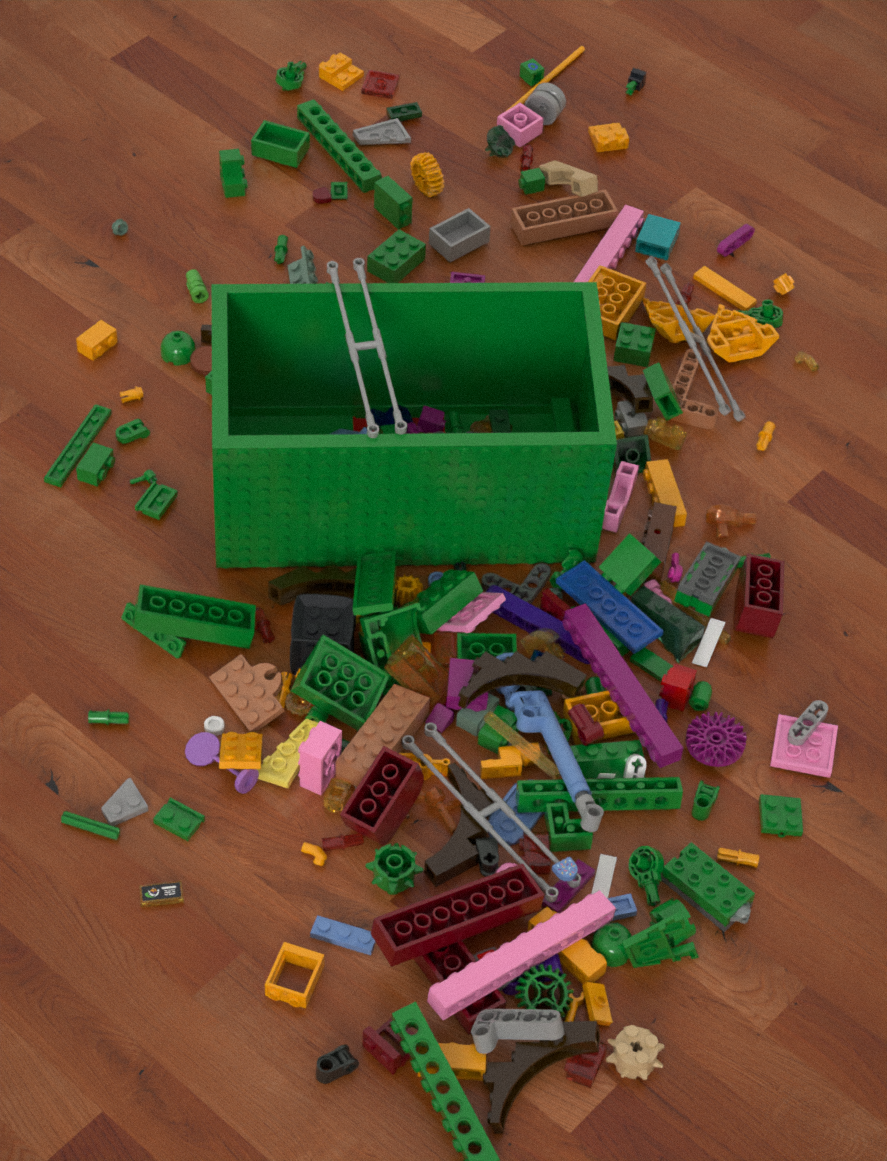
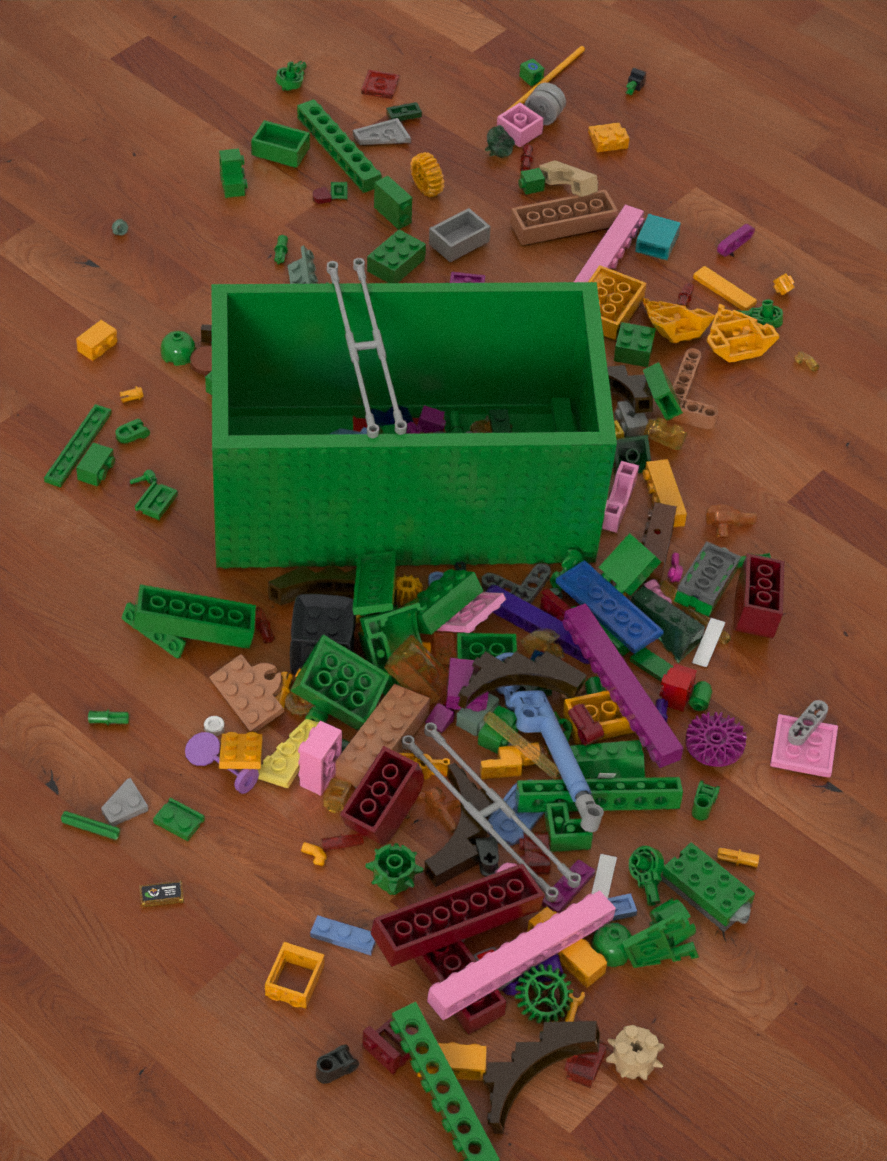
bright green axle [186,269,209,303] -> none
light orange plate [319,52,364,91] -> none
light grey beam [471,1009,565,1054] -> none
medium blue tile [552,857,578,881] -> none
light orange plate [582,981,613,1026] -> none
white beam [623,754,646,778] -> none
light grey bar [646,256,745,422] -> none
light orange axle [756,421,776,451] -> none
green plate [759,794,803,838] -> none

